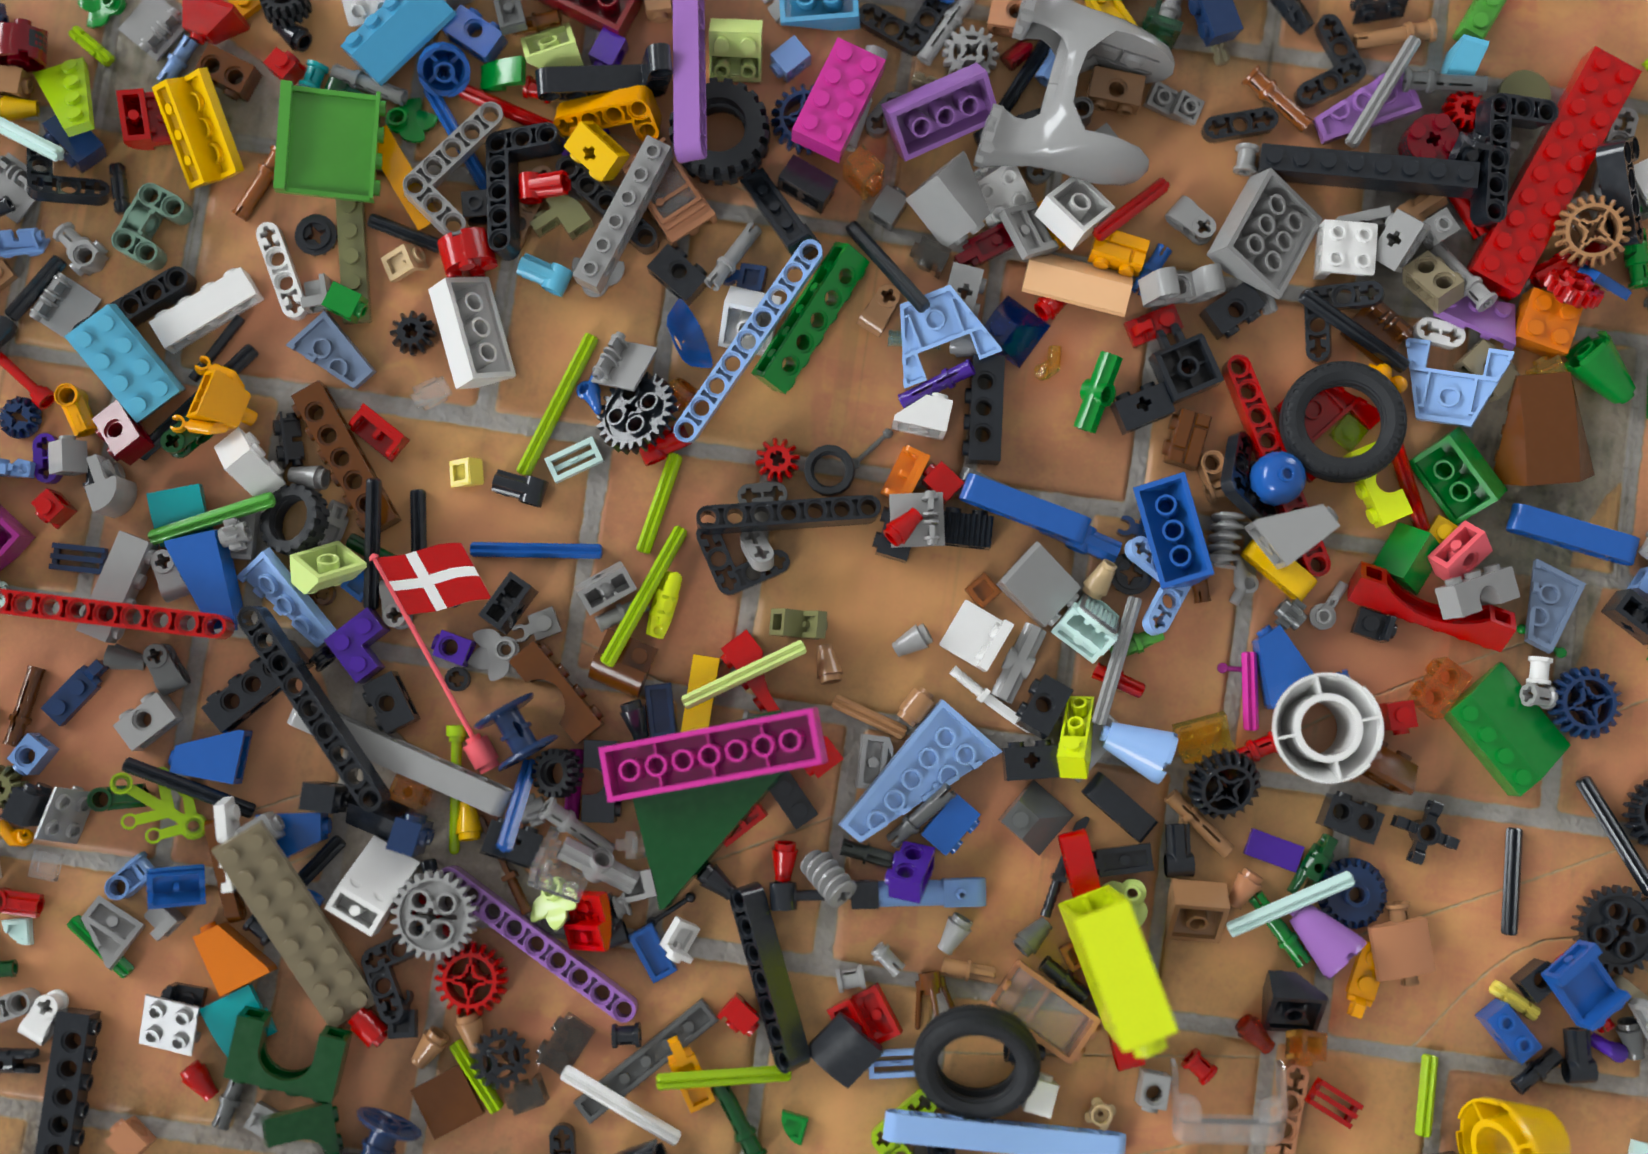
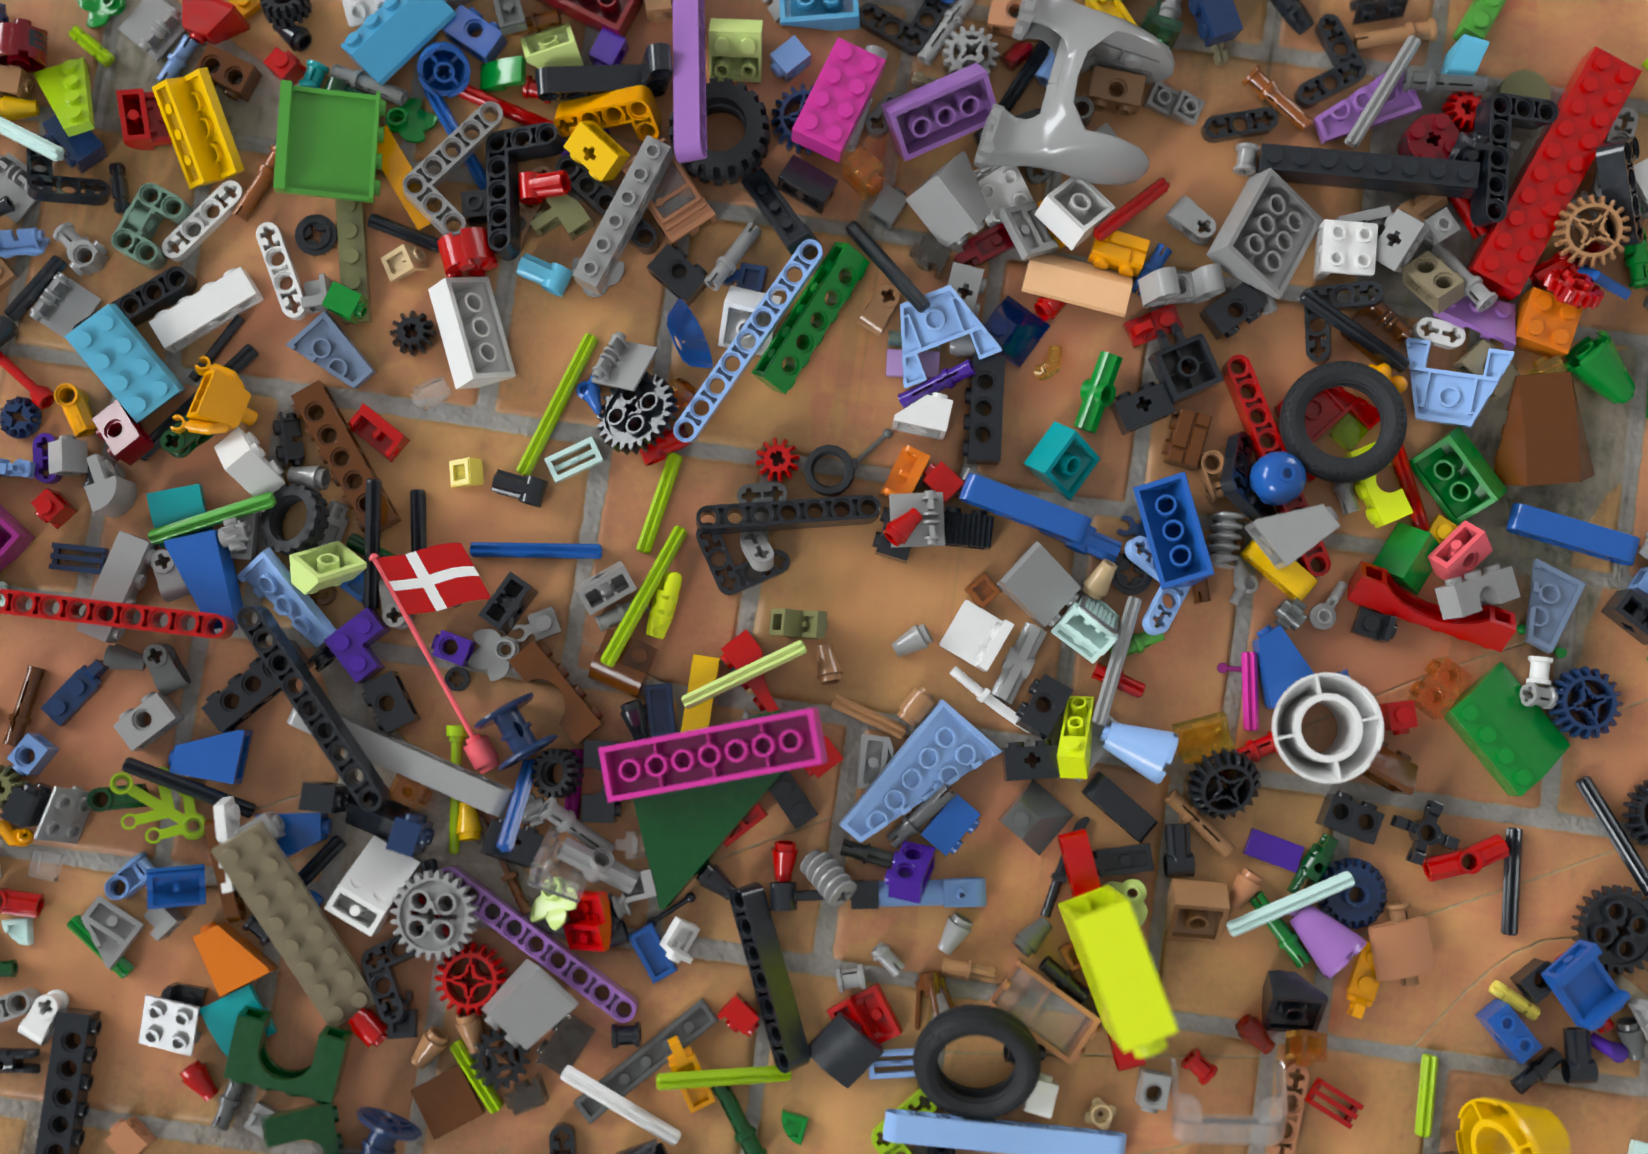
none -> white beam [162,180,245,262]
none -> light grey slope [481,958,579,1050]
none -> lavender tile [886,349,940,379]
none -> teal slope [1023,421,1101,501]
none -> light grey pin [1332,482,1361,515]
none -> red piece [1422,834,1509,882]

